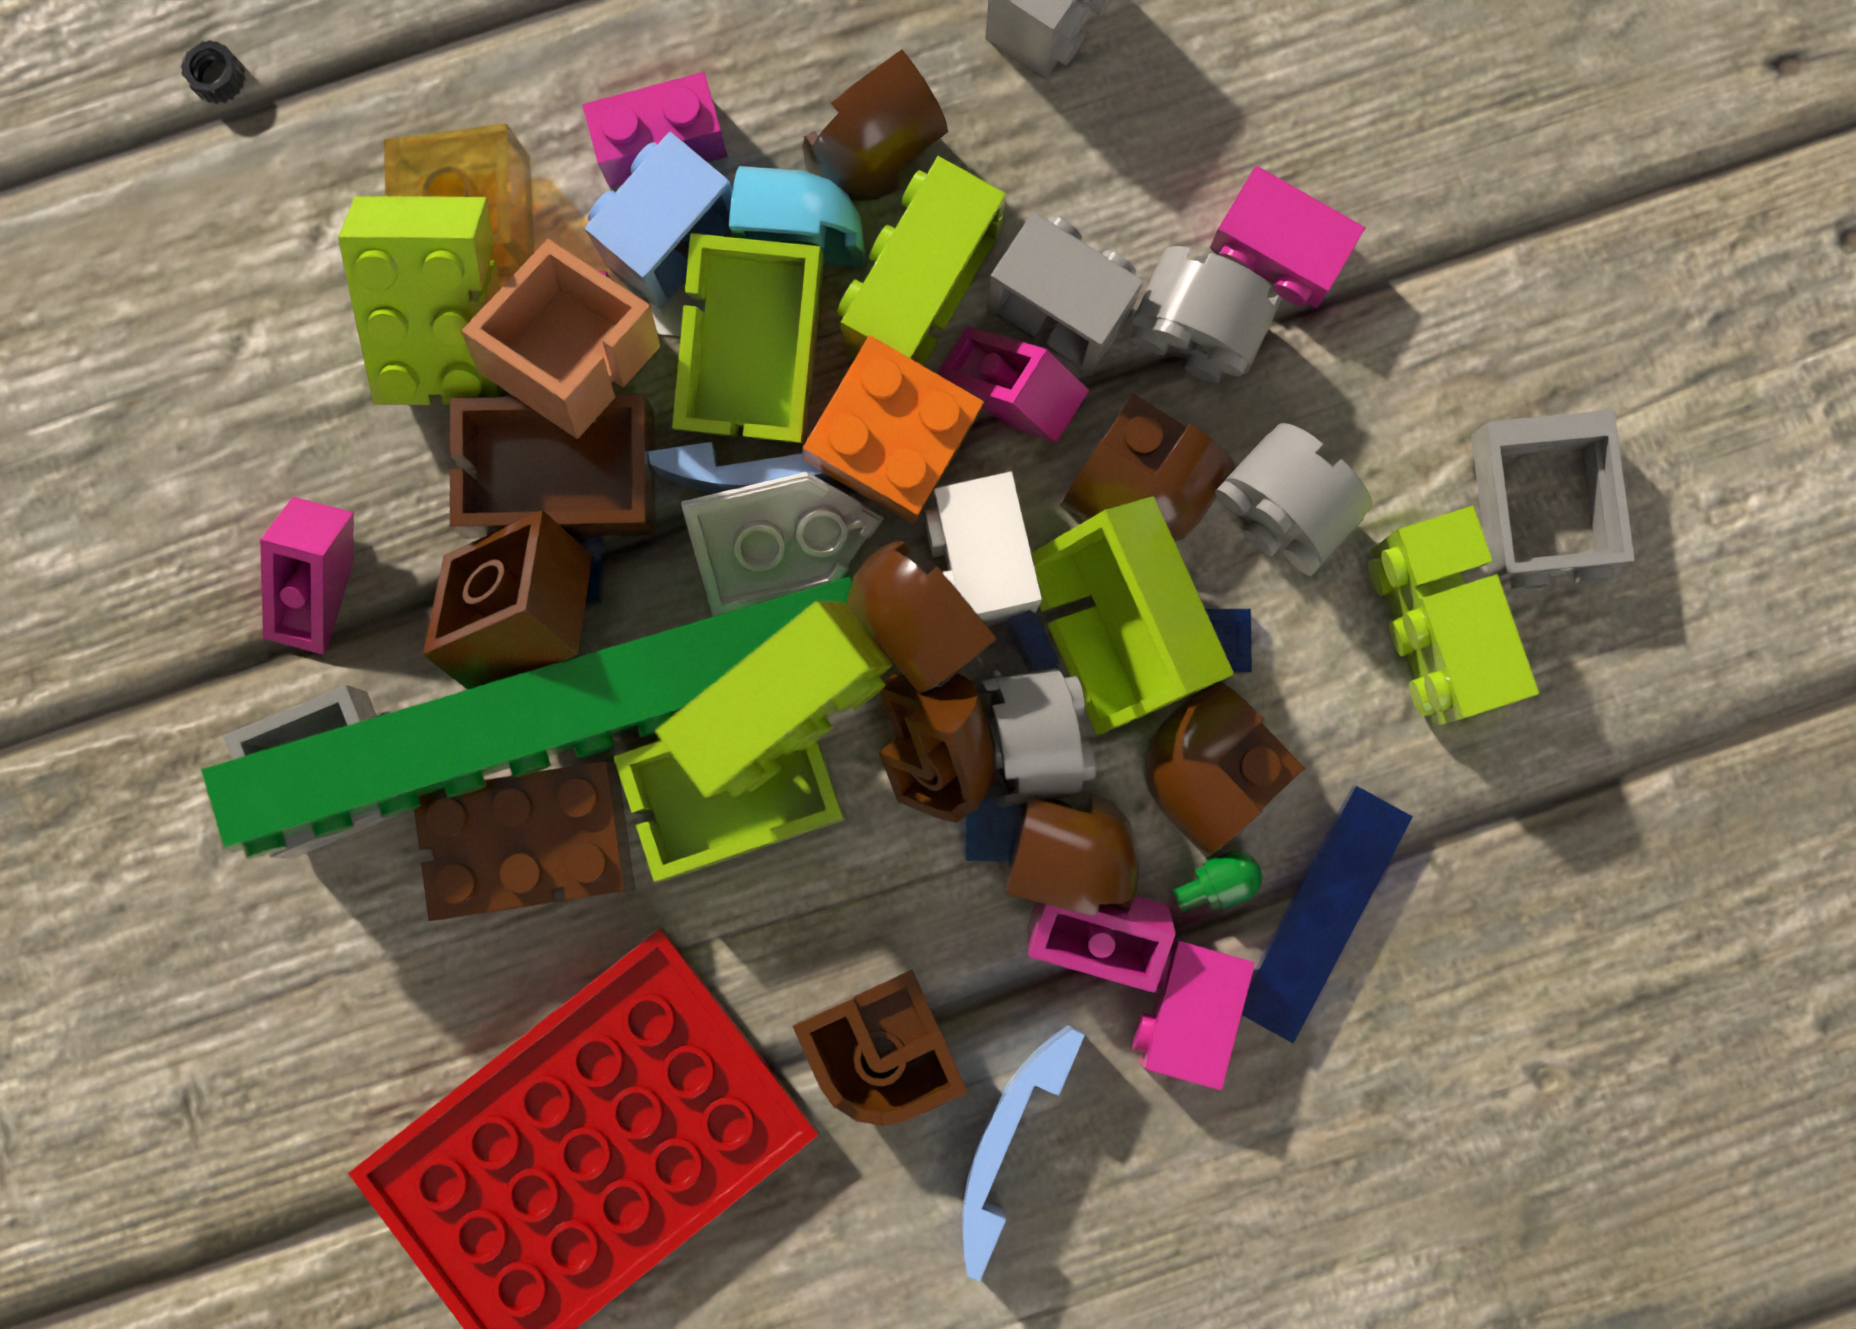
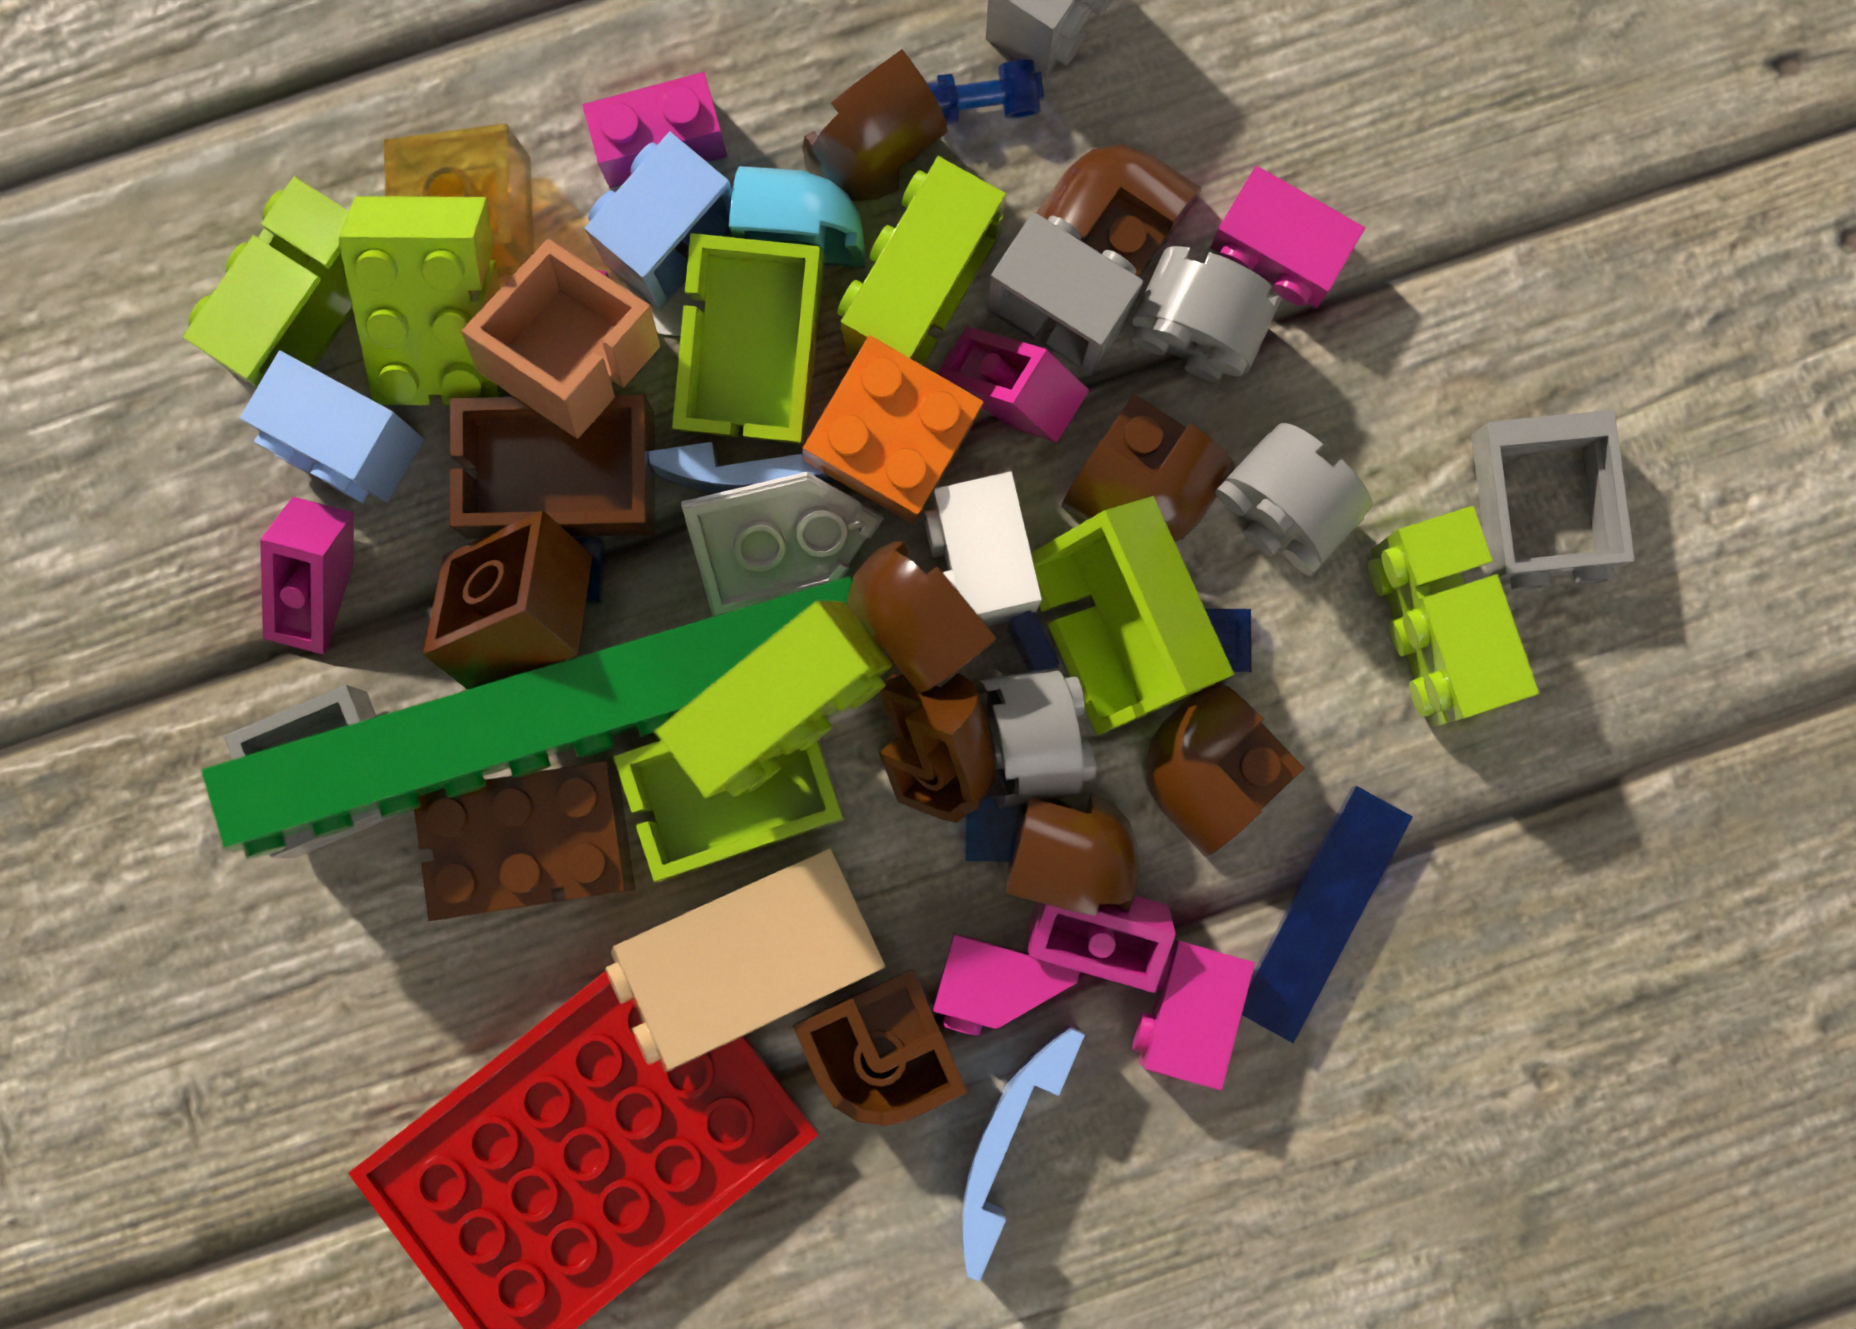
black axle [181,40,245,104] -> none
green cylinder [1172,851,1262,914] -> none
none -> lime piece [182,176,353,388]
none -> light blue piece [240,350,425,504]
none -> tan brick [605,848,886,1073]
none -> clear blue bar [927,59,1045,124]
none -> dark pink slope [933,933,1080,1036]
none -> reddish brown brick [1036,144,1201,278]

